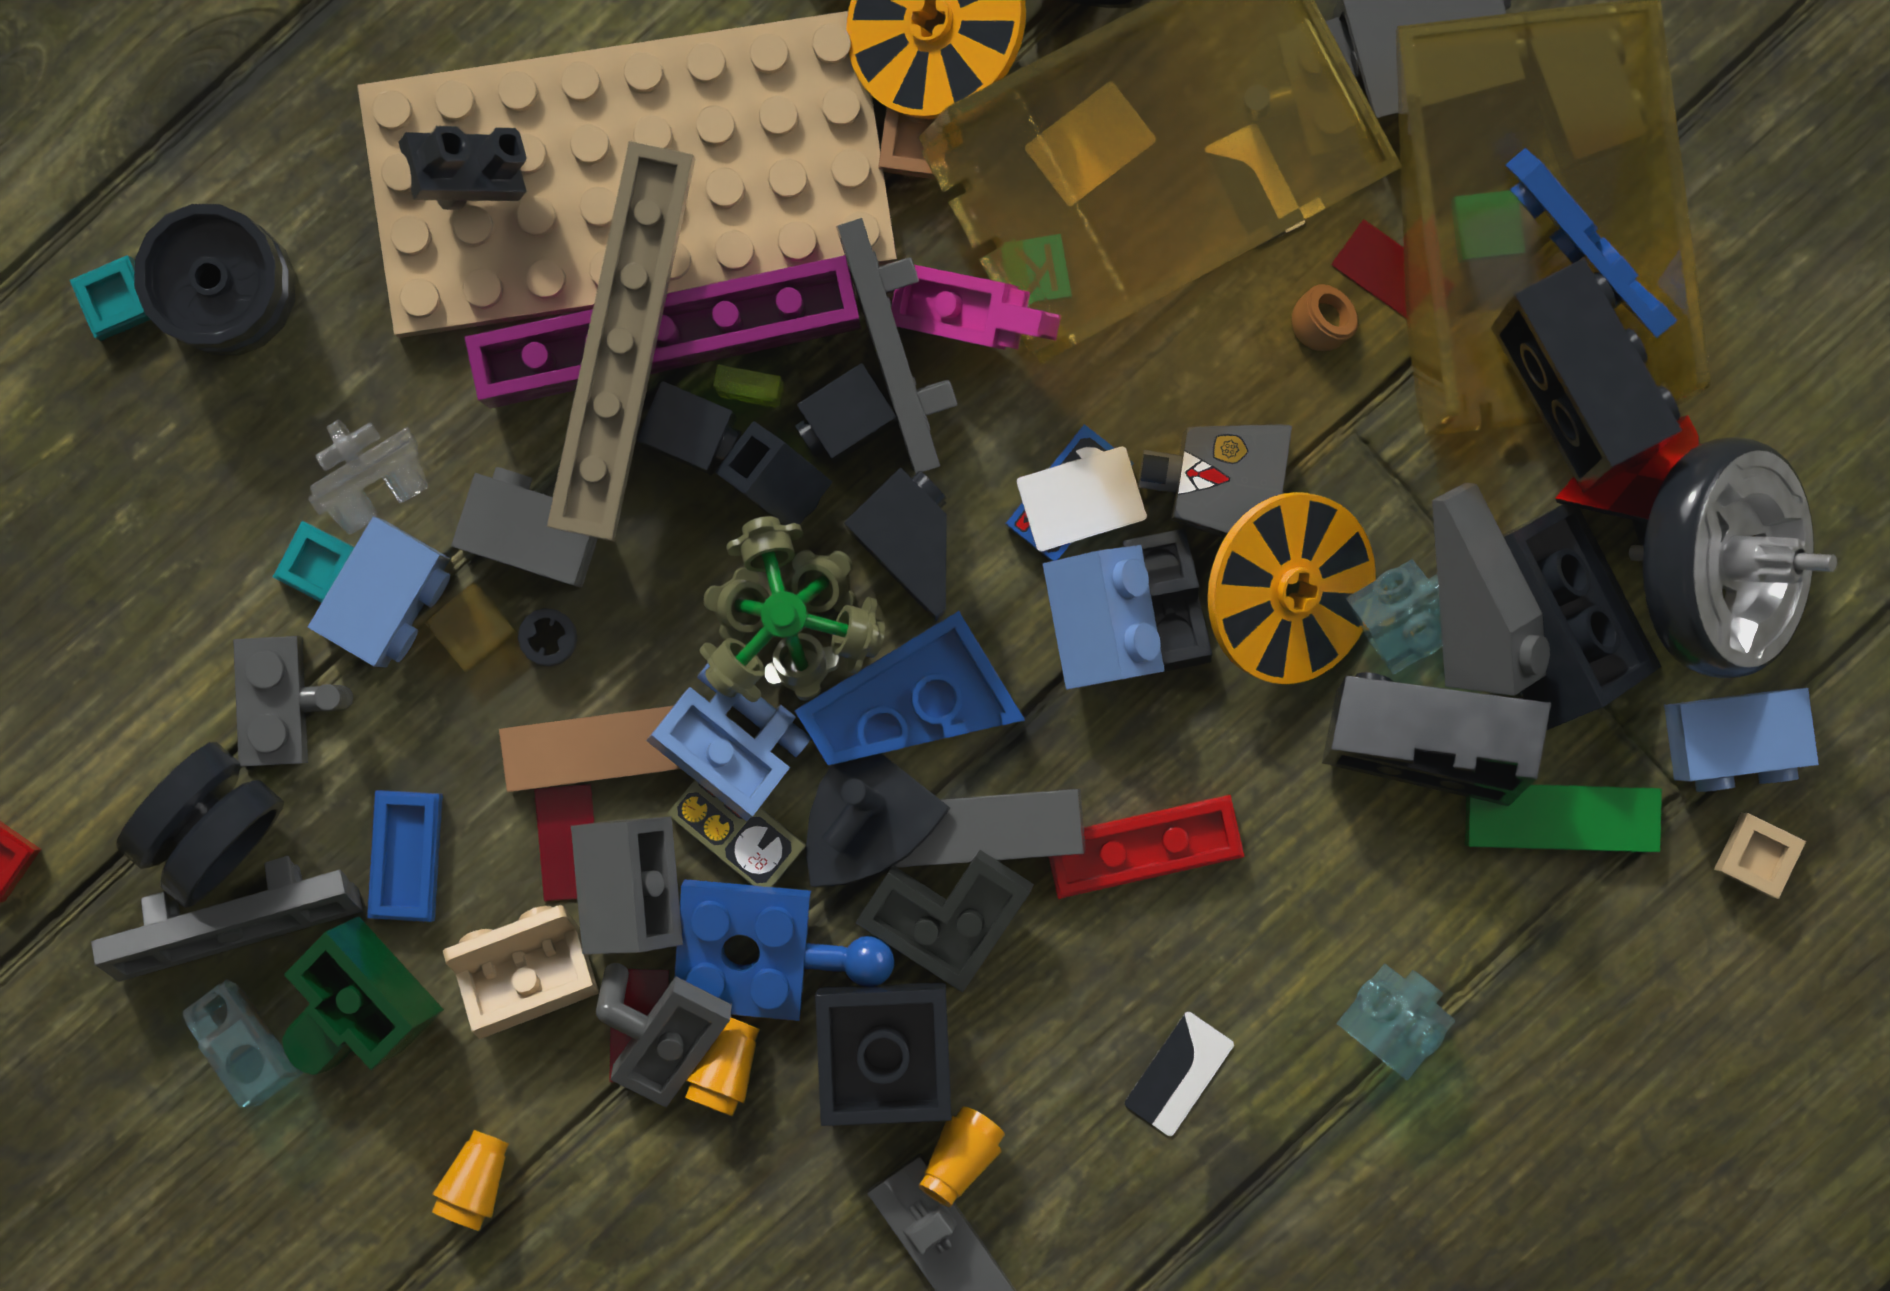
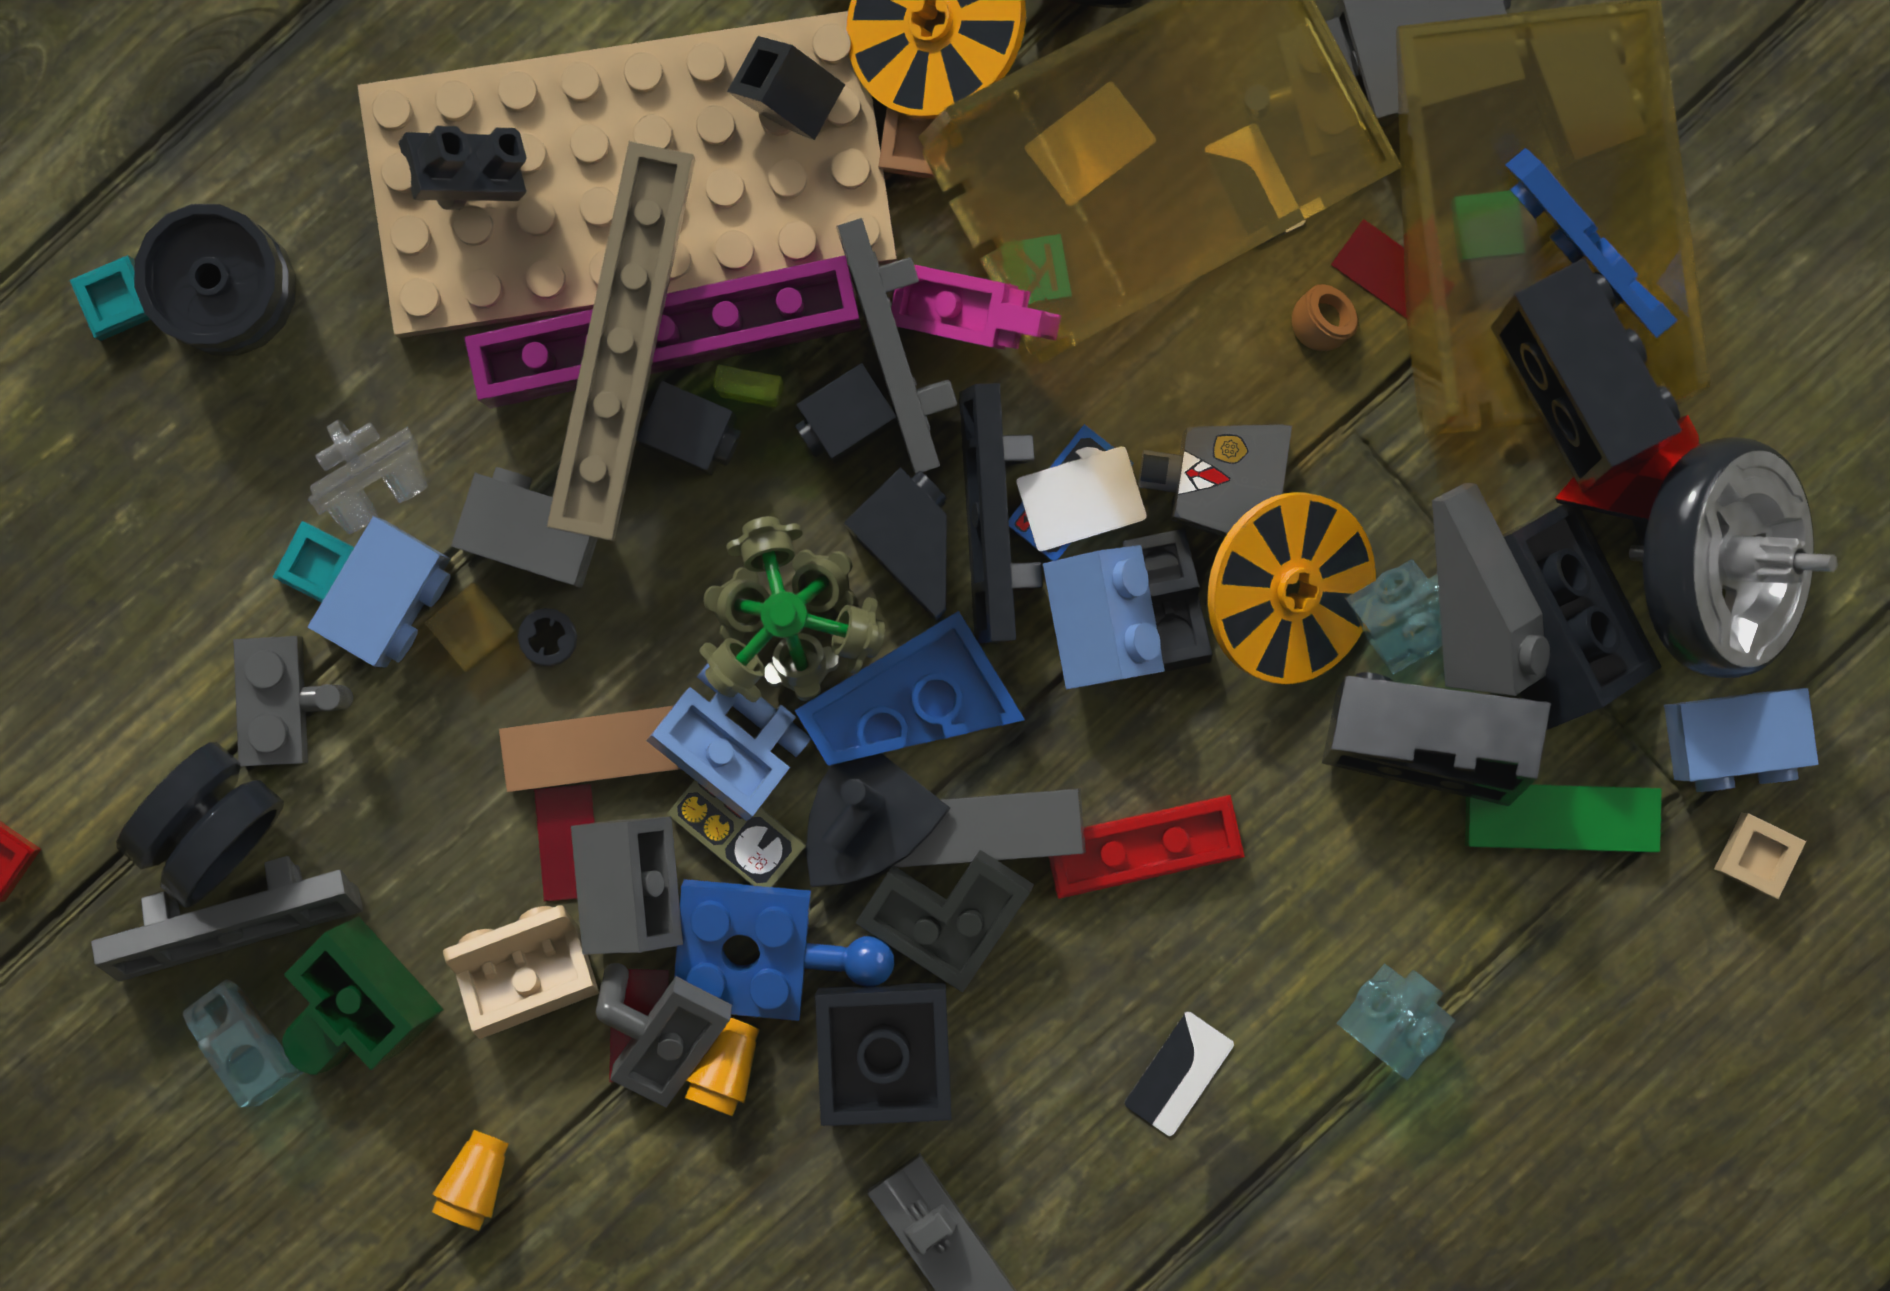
blue tile [367,790,443,922] -> none
black brick [714,421,832,525] -> none
light orange cone [919,1106,1005,1207] -> none
none -> black brick [727,36,846,140]
none -> black hinge [959,383,1043,644]

